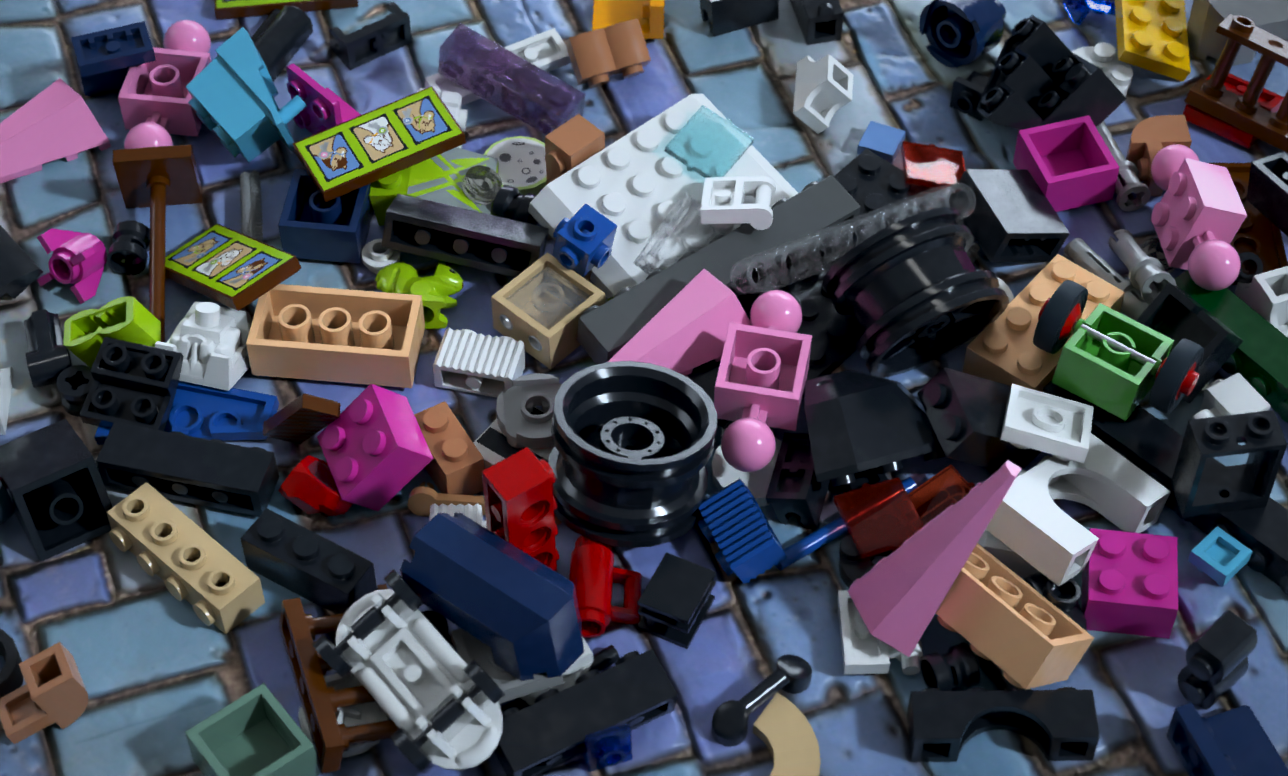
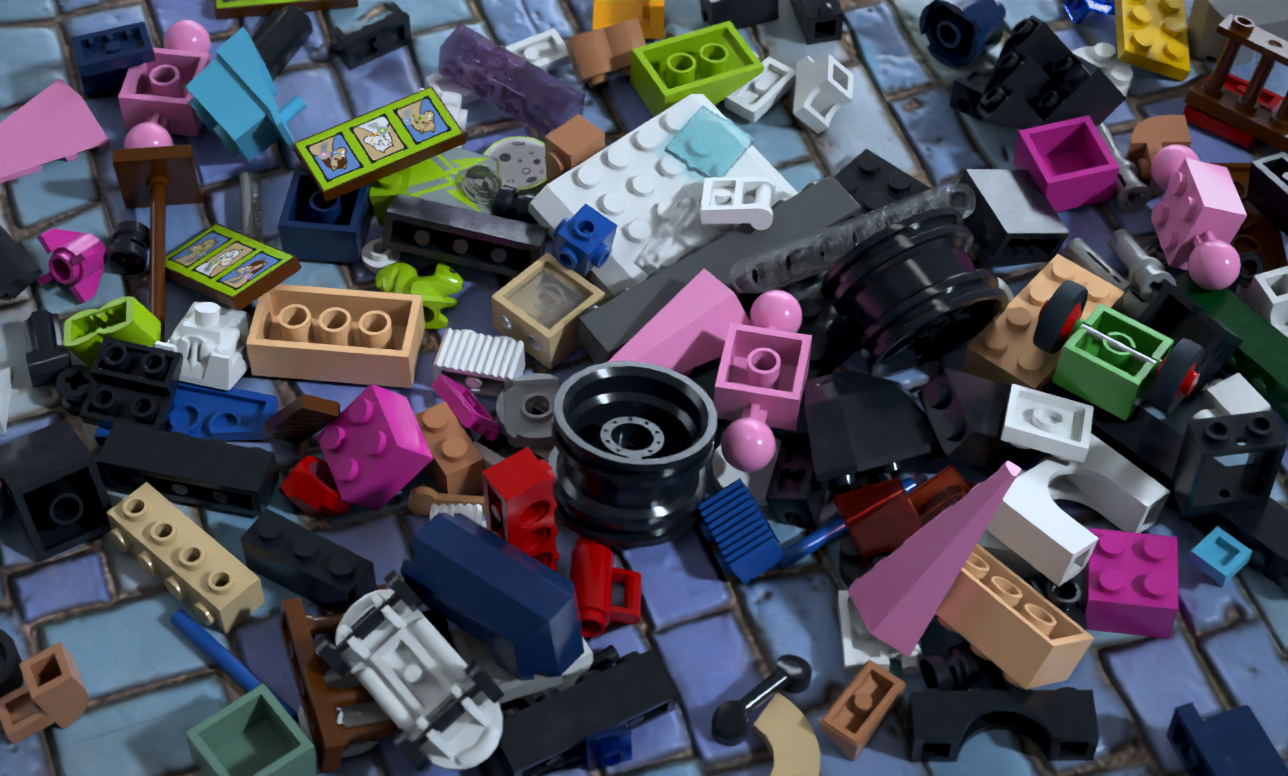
dark pink bracket [286,63,361,135] -> none
black piece [638,552,716,649] -> none
medium blue tile [857,121,906,164] -> none
clear red piece [901,141,966,191] -> none
black brick [1178,610,1257,710] -> none
none -> blue bar [170,610,299,724]
none -> dark pink tile [431,374,502,442]
none -> lime slope [629,21,764,117]
none -> white plate [724,51,796,123]
none -> nougat slope [818,659,907,761]

